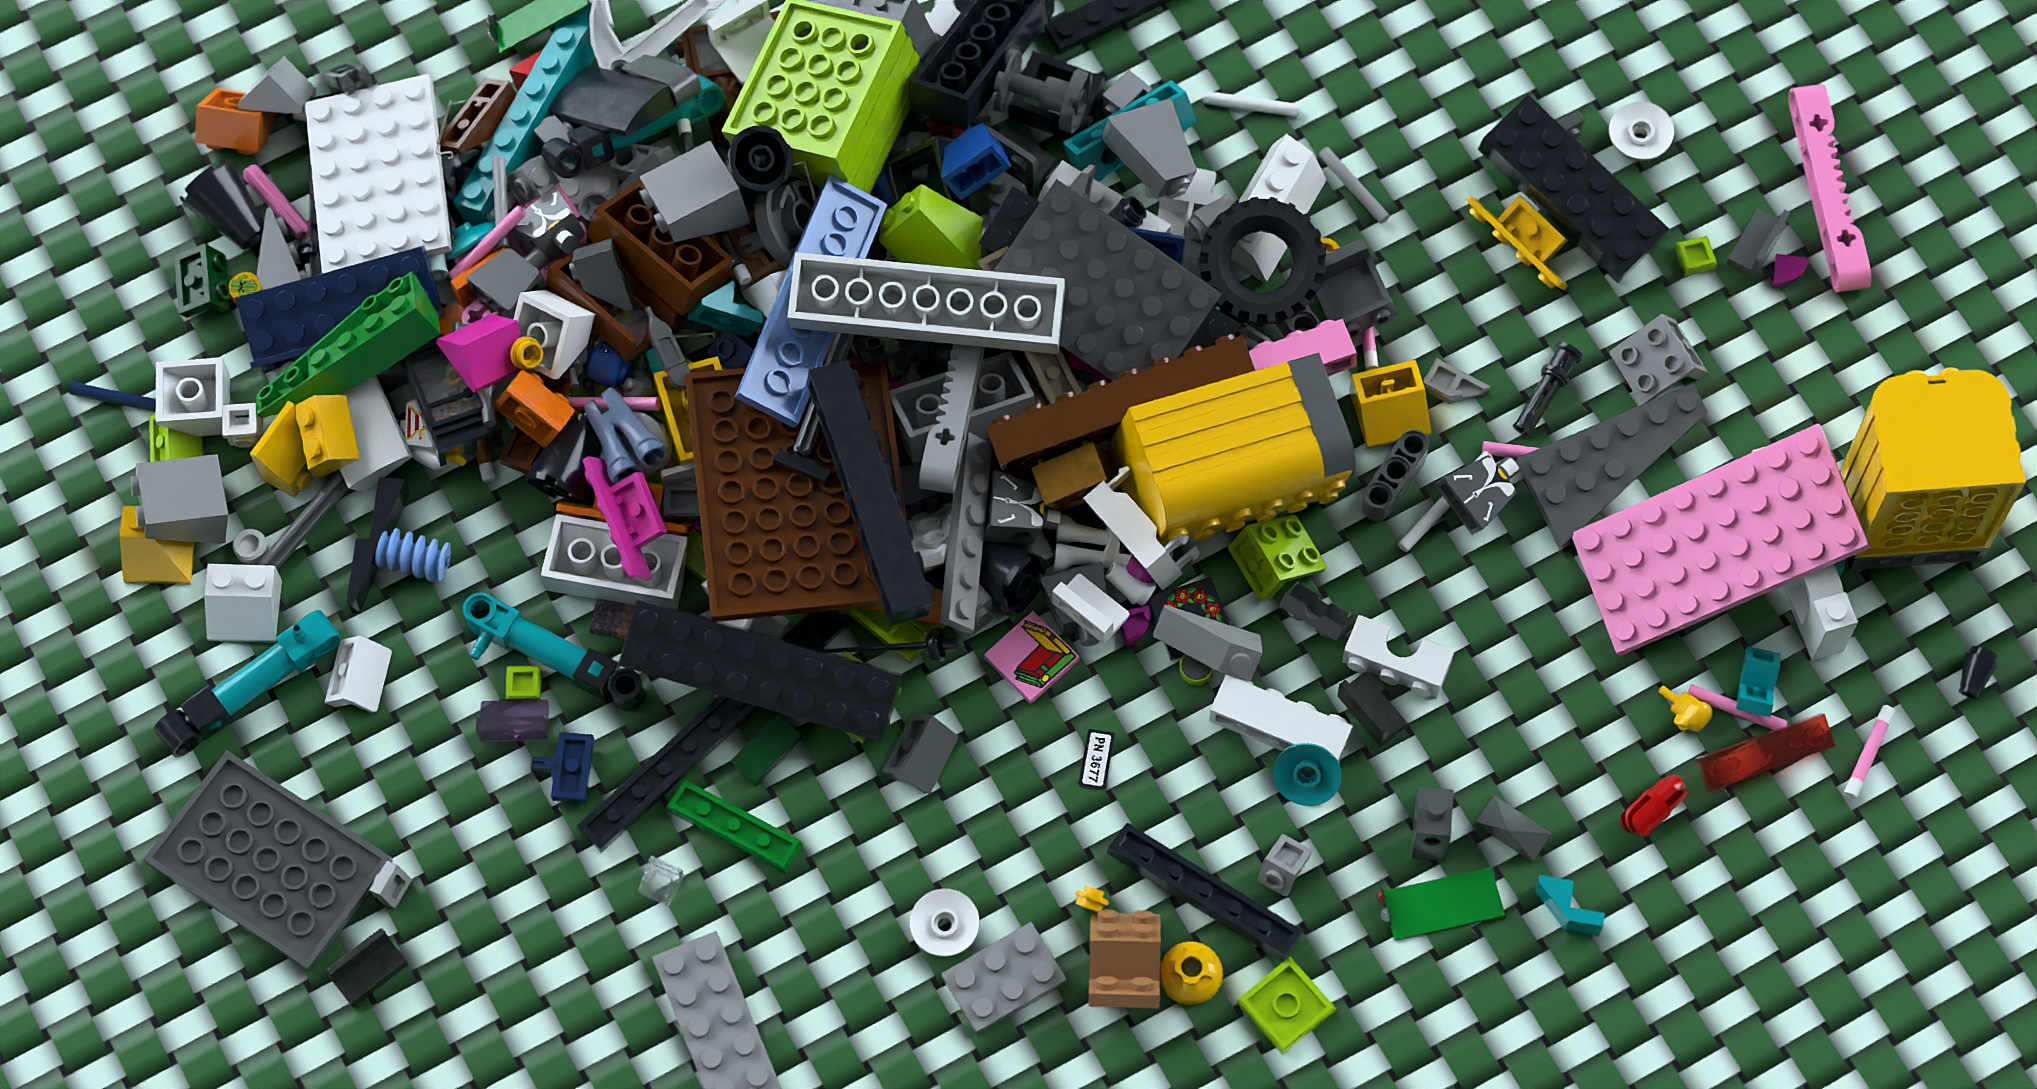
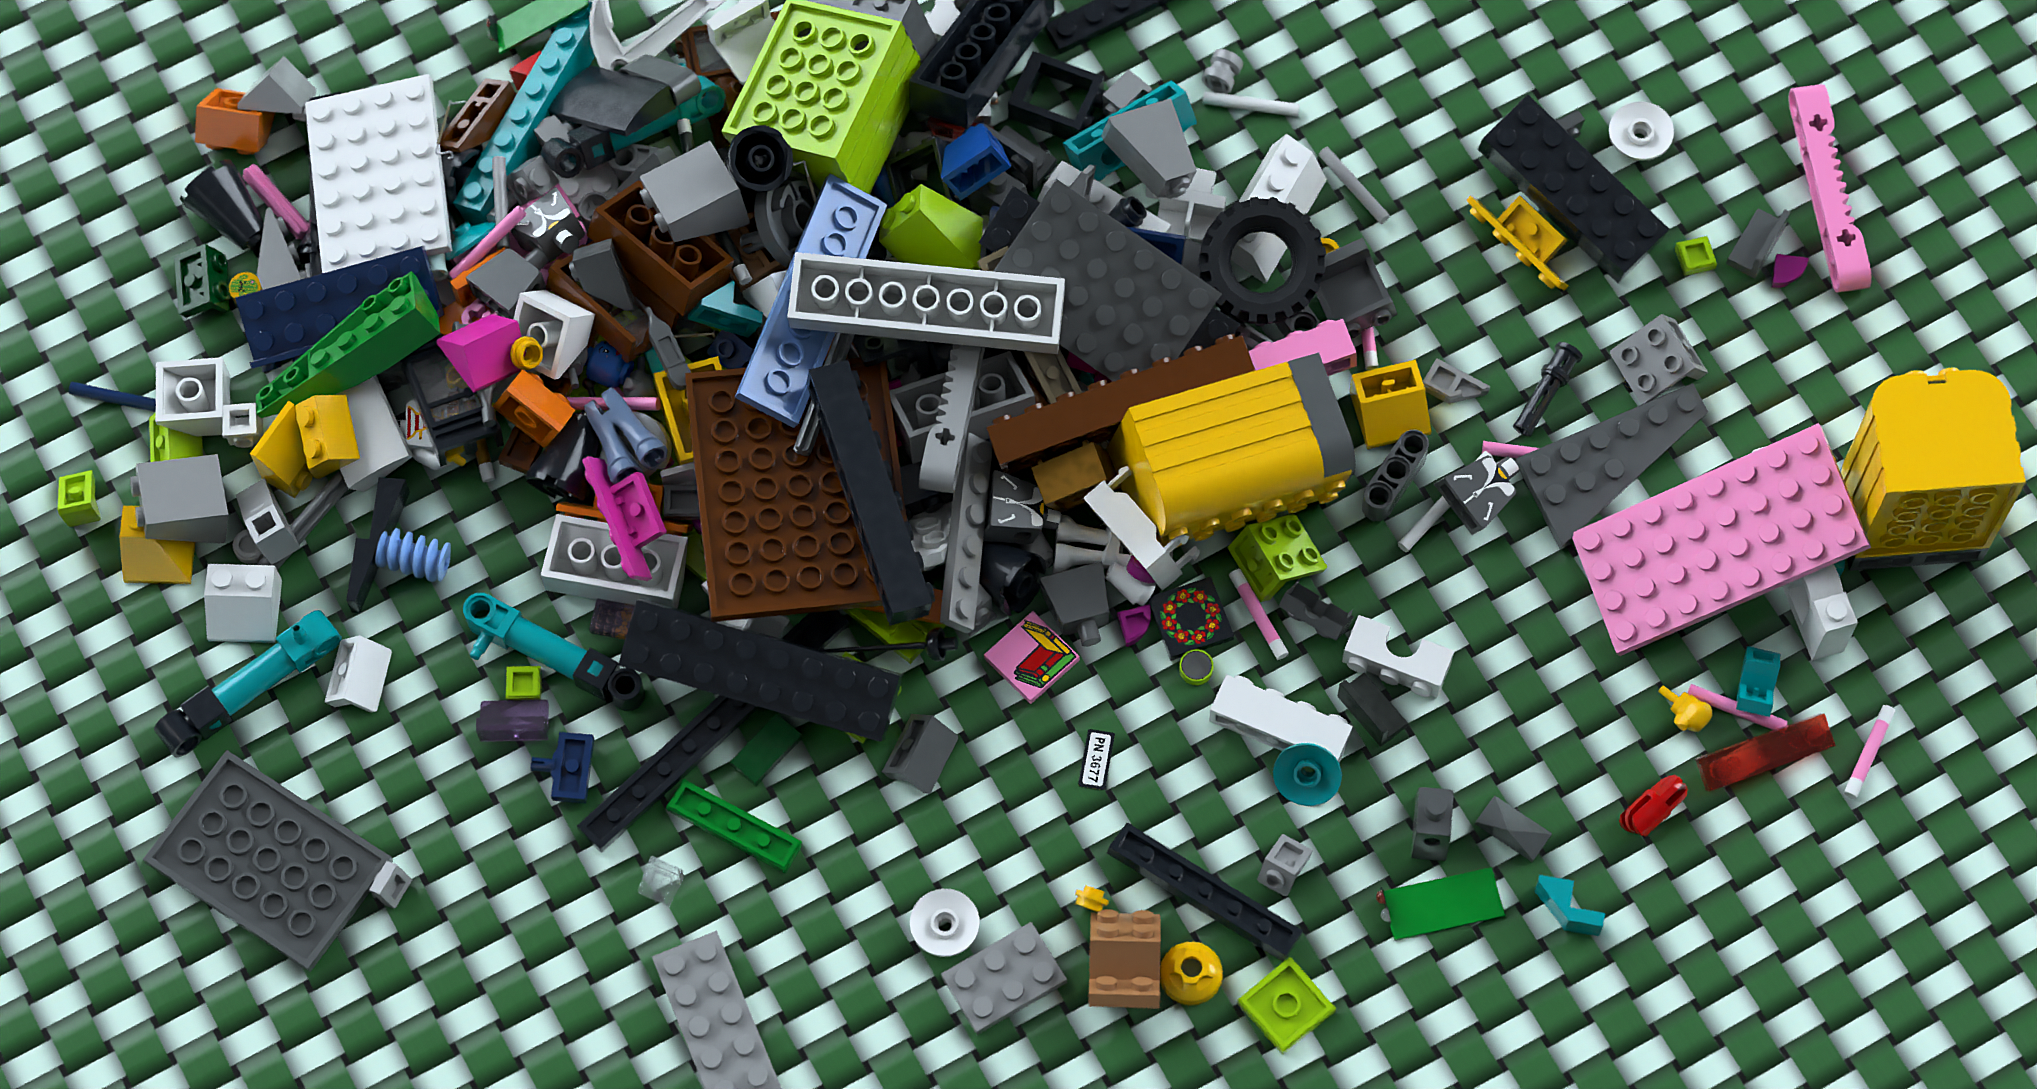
dark grey hinge [321,61,373,96] -> none
pearl dark grey panel [326,928,409,1008] -> none
black piece [773,447,832,485] -> none
dark grey piece [993,48,1092,134] -> none
white panel [1052,574,1129,644] -> none
light grey slope [1153,605,1263,682] -> none
light grey cone [1188,194,1234,240] -> none
black cone [1958,646,1998,699] -> none
none -> lime slope [58,470,101,527]
none -> light grey slope [236,478,301,565]
none -> light grey wheel [1202,49,1243,94]
none -> bright pink bar [1229,569,1289,660]

